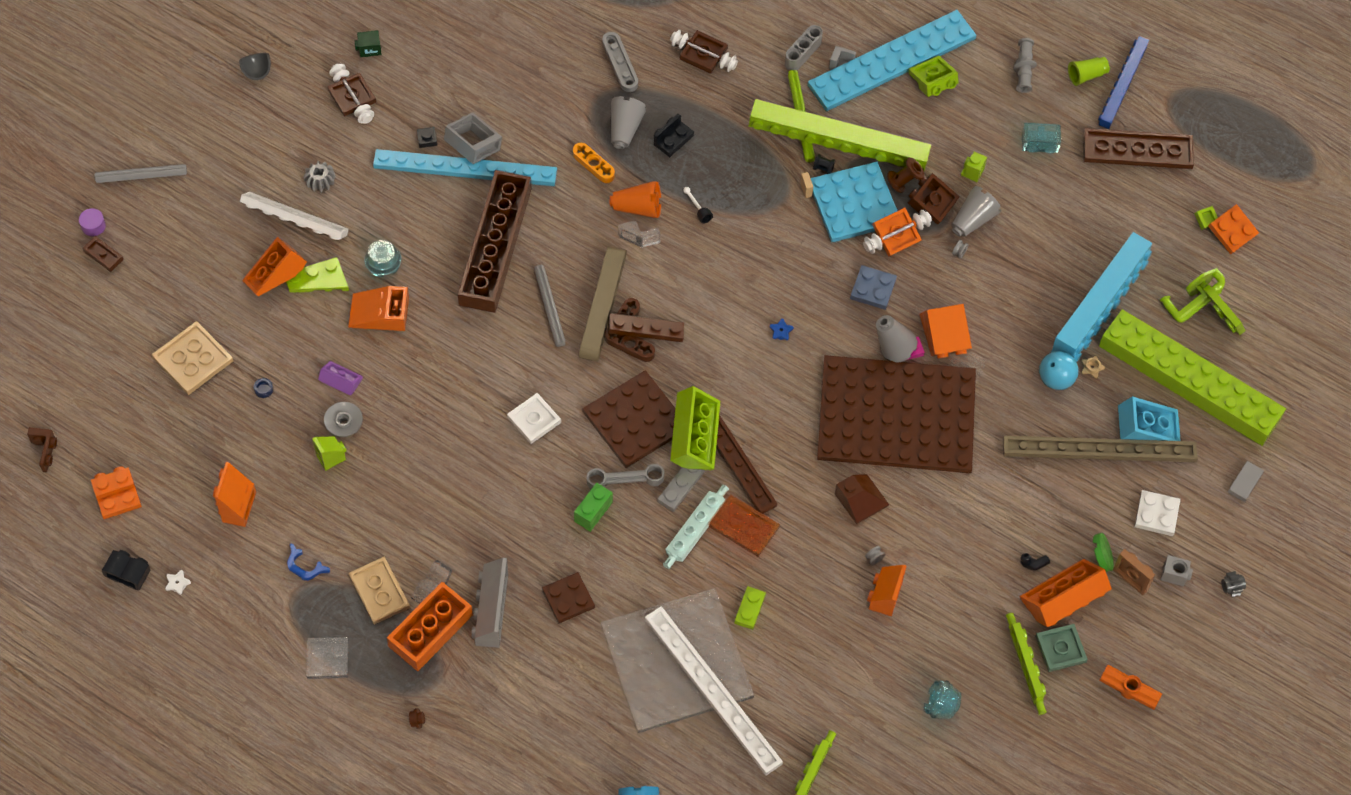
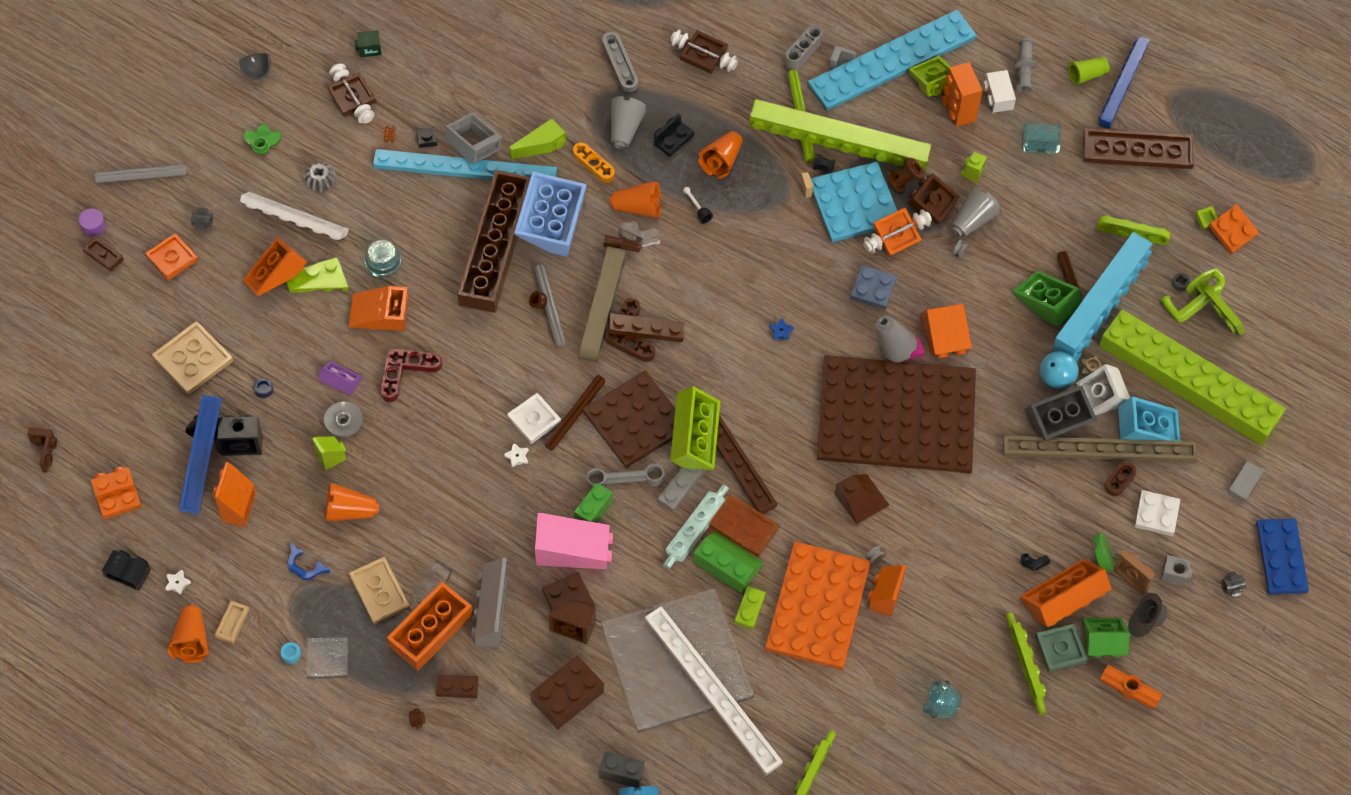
none -> orange plate [145,233,198,281]
none -> orange cone [167,605,209,663]
none -> blue plate [179,395,222,514]
none -> black brick [185,415,263,456]
none -> dark grey gear [191,207,213,231]
none -> tan tile [214,601,250,644]
none -> bright green plate [244,123,281,154]
none -> medium azure tile [280,642,301,664]
none -> orange cone [324,483,379,522]
none -> dark red beam [381,349,442,402]
none -> clear orange bush [384,126,396,143]
none -> reddish brown plate [436,675,479,698]
none -> white plate [504,444,529,467]
none -> lime slope [509,119,566,159]
none -> light blue slope [514,172,587,257]
none -> reddish brown bush [529,291,547,309]
none -> reddish brown brick [531,655,604,730]
none -> bright pink slope [535,513,613,569]
none -> reddish brown axle [545,375,605,451]
none -> reddish brown slope [549,601,596,644]
none -> dark grey brick [599,751,645,788]
none -> reddish brown axle [604,235,641,252]
none -> bright green slope [693,531,764,594]
none -> orange cone [698,131,743,179]
none -> orange plate [765,541,870,670]
none -> orange brick [942,62,983,127]
none -> white brick [982,70,1016,113]
none -> bright green slope [1013,270,1082,326]
none -> dark grey slope [1025,385,1097,441]
none -> reddish brown axle [1057,251,1082,297]
none -> white slope [1076,364,1130,415]
none -> bright green slope [1082,617,1130,658]
none -> lime plate [1096,215,1171,245]
none -> reddish brown plate [1105,462,1136,496]
none -> dark grey piece [1128,593,1167,637]
none -> dark grey bush [1172,273,1190,291]
none -> blue plate [1256,518,1309,595]

